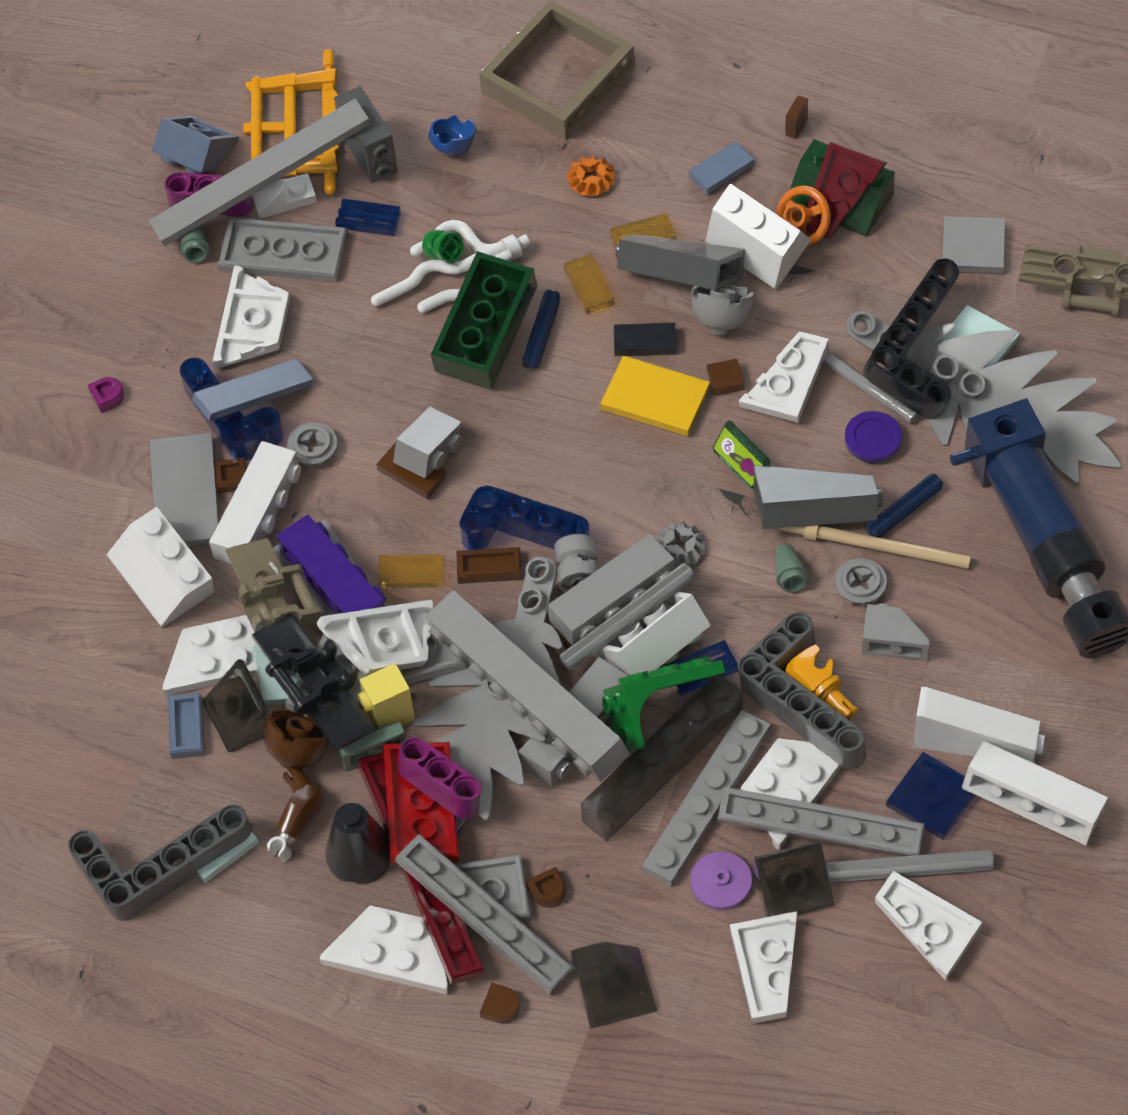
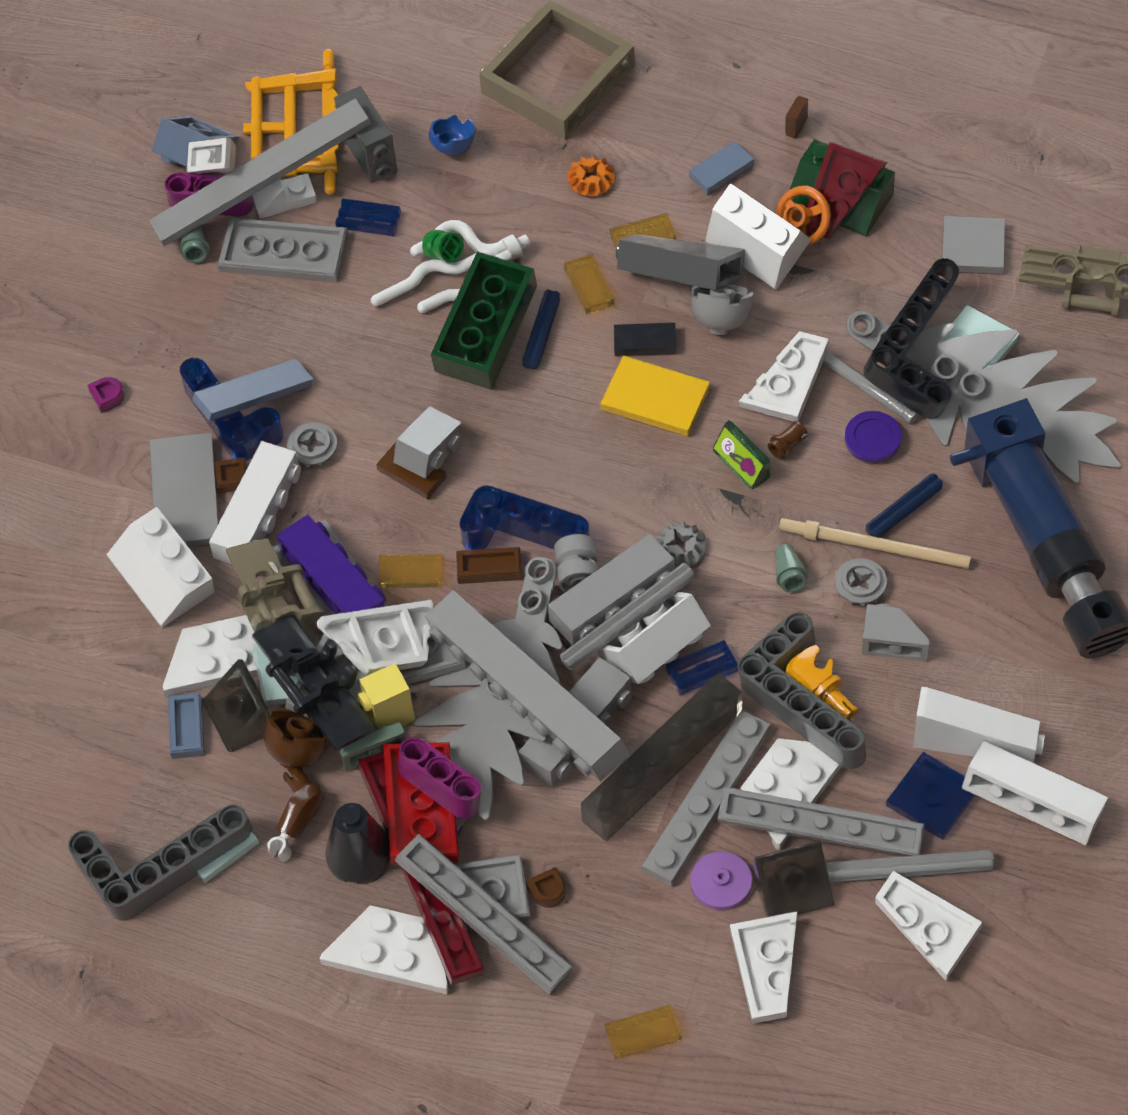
white wing [213,265,290,368] -> none
reddish brown tile [480,982,520,1023] -> none
clear smoke slope [571,942,657,1029] -> none
green bracket [602,656,725,752] -> none
reddish brown tile [707,359,744,396] -> none
slope [753,465,883,529] -> none
none -> white slope [187,138,236,174]
none -> clear yellow tile [604,1004,682,1060]
none -> reddish brown pin [768,421,808,458]

